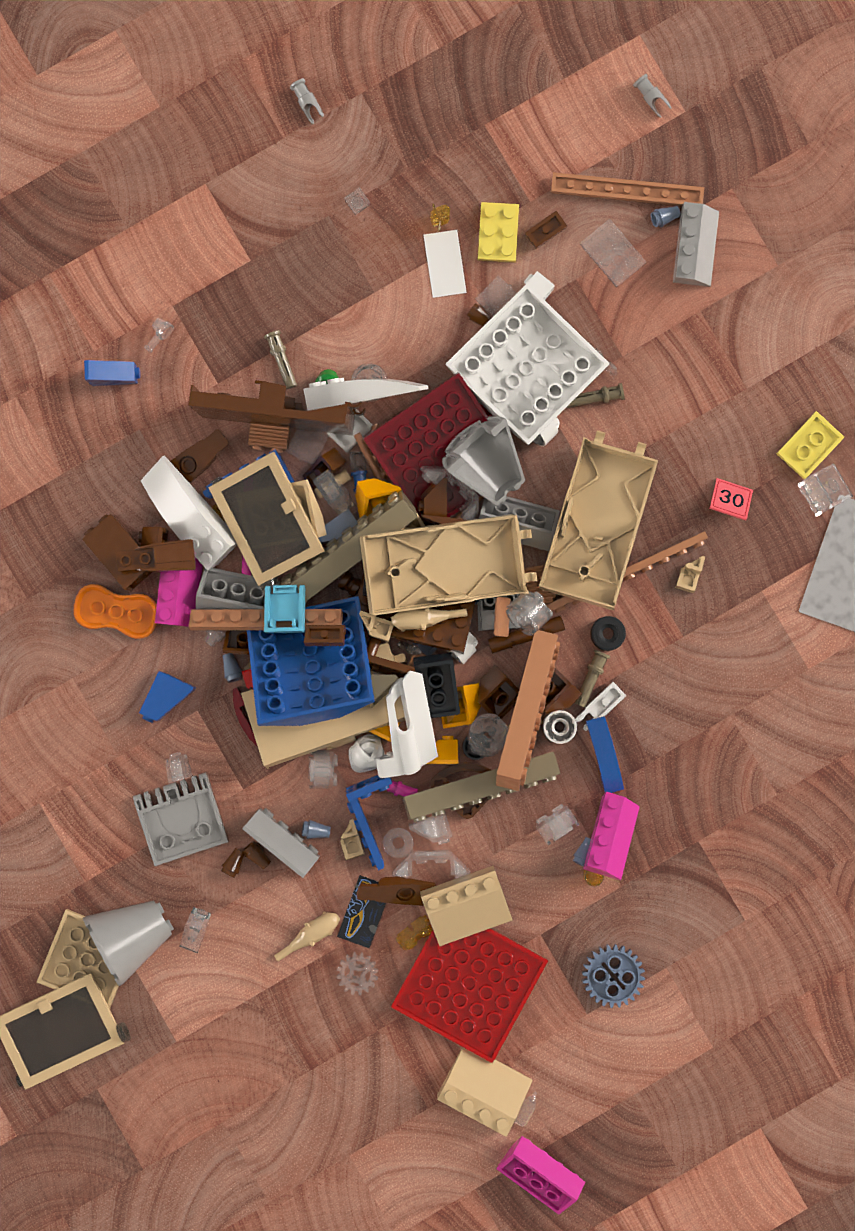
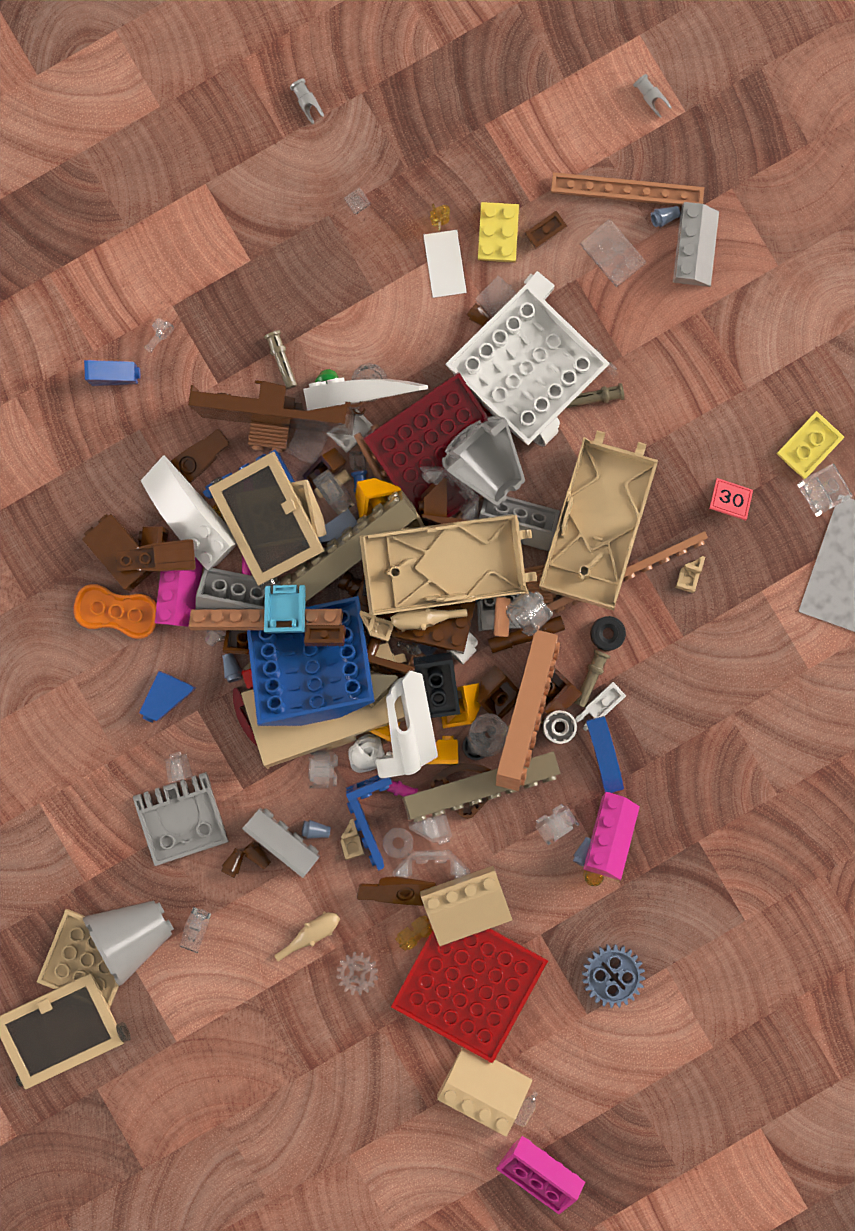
black sticker [337,875,386,949] -> none

